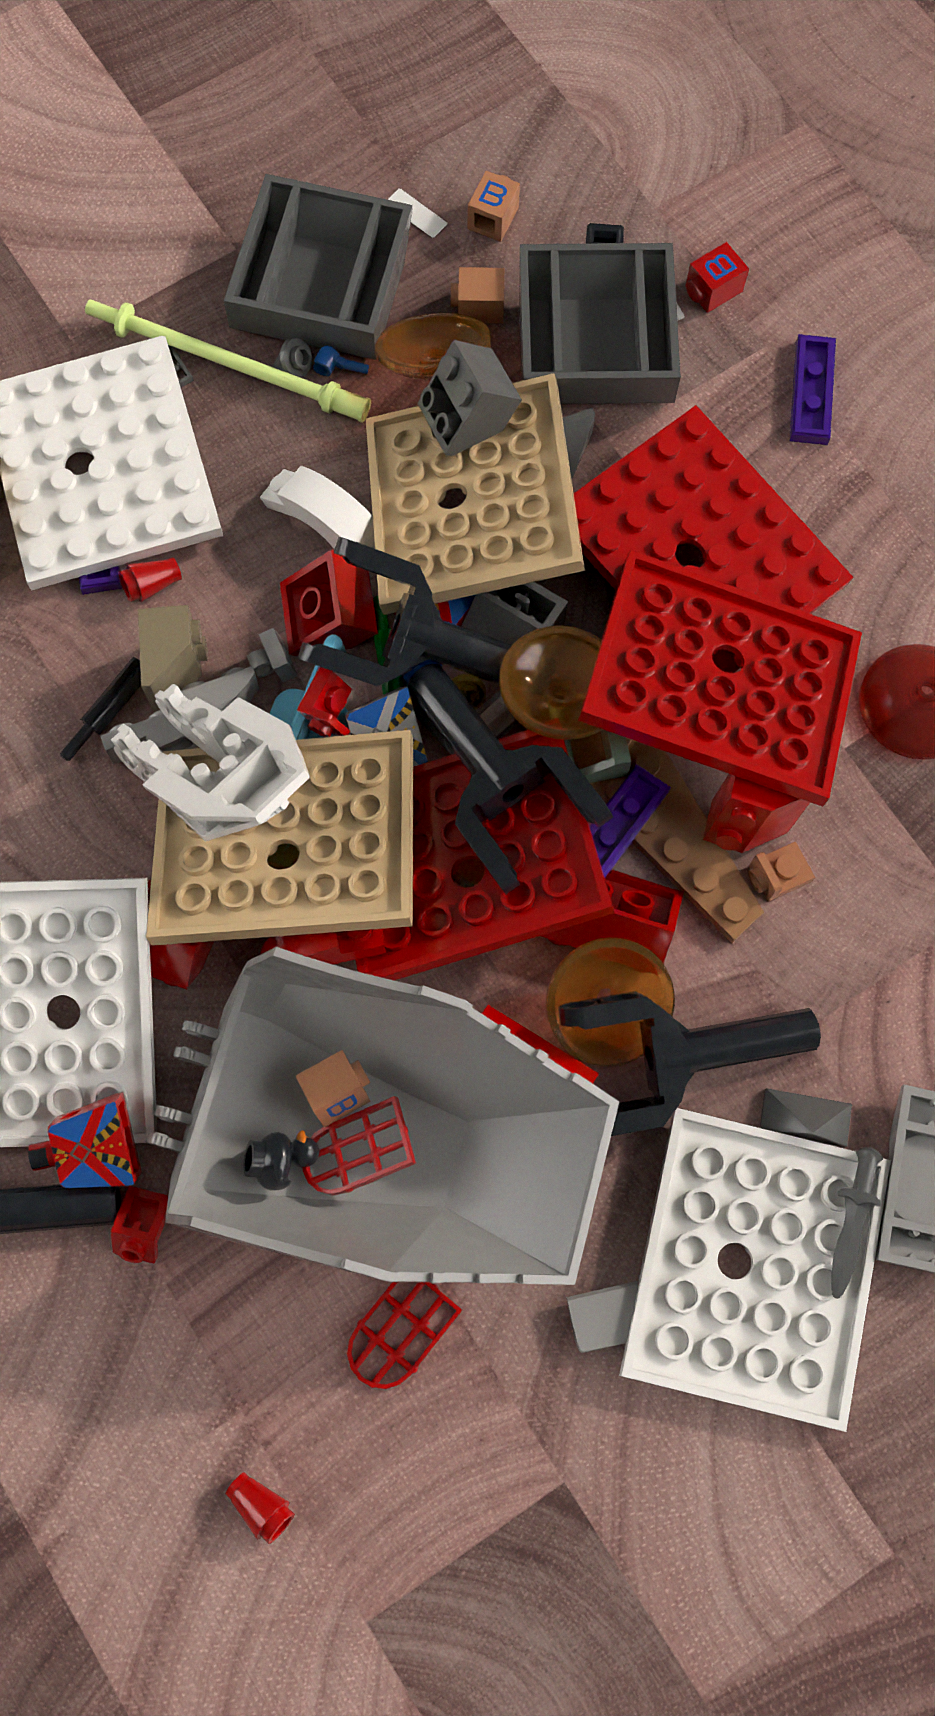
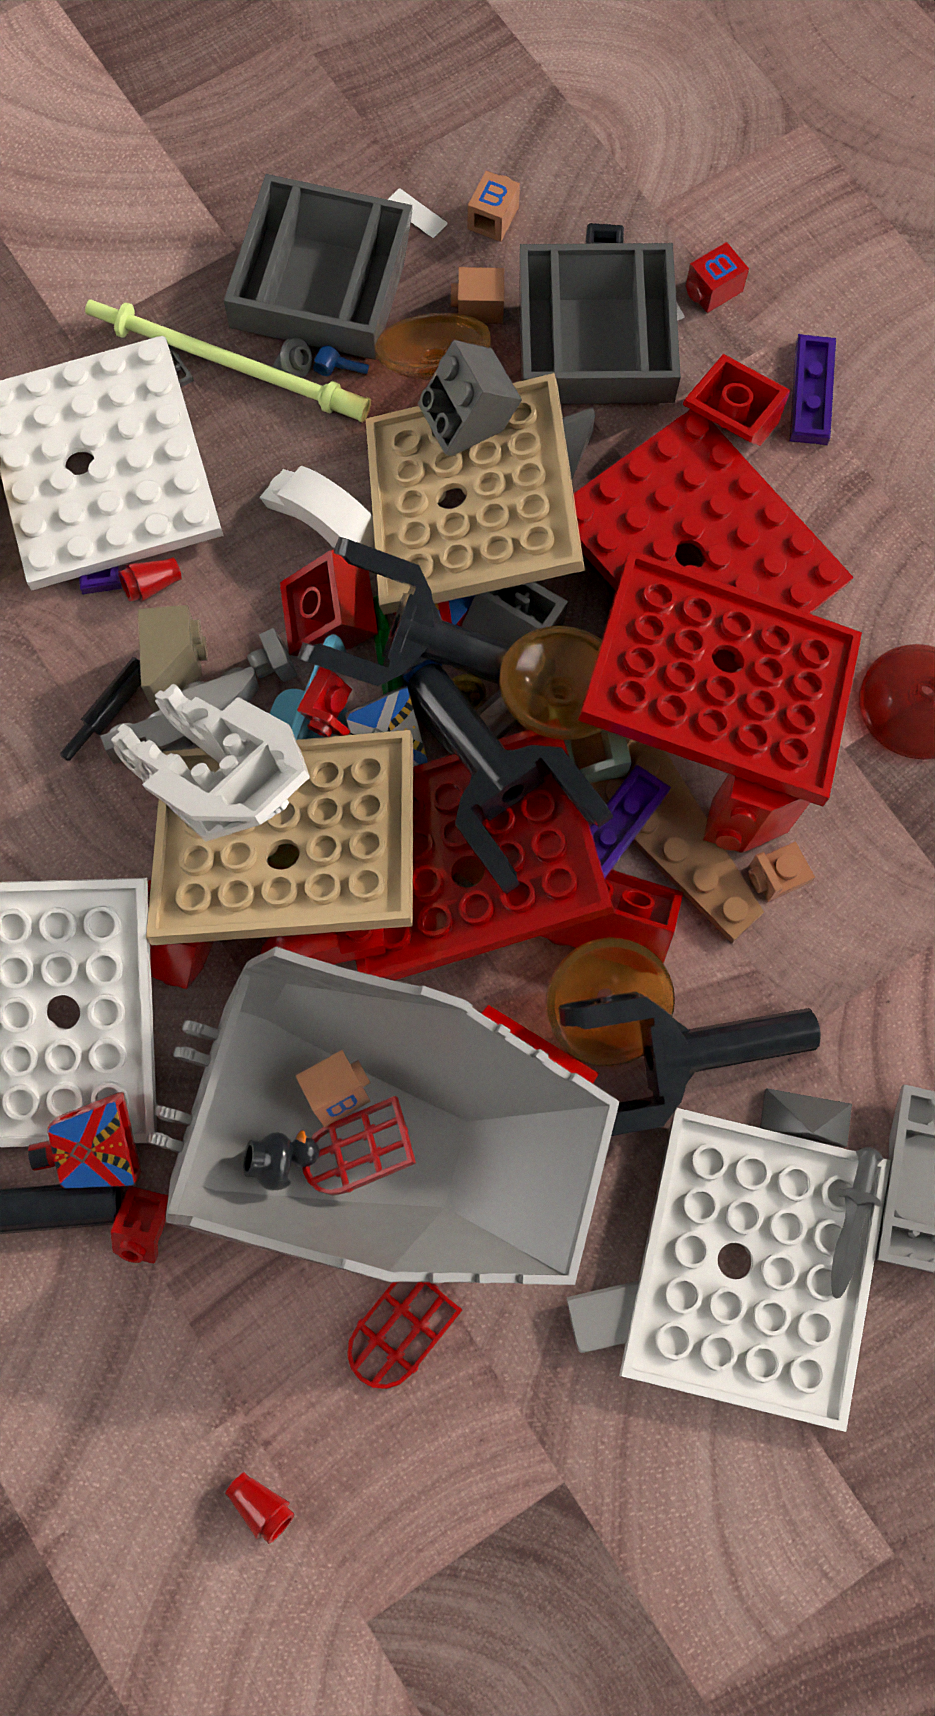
none -> red slope [683,354,790,446]

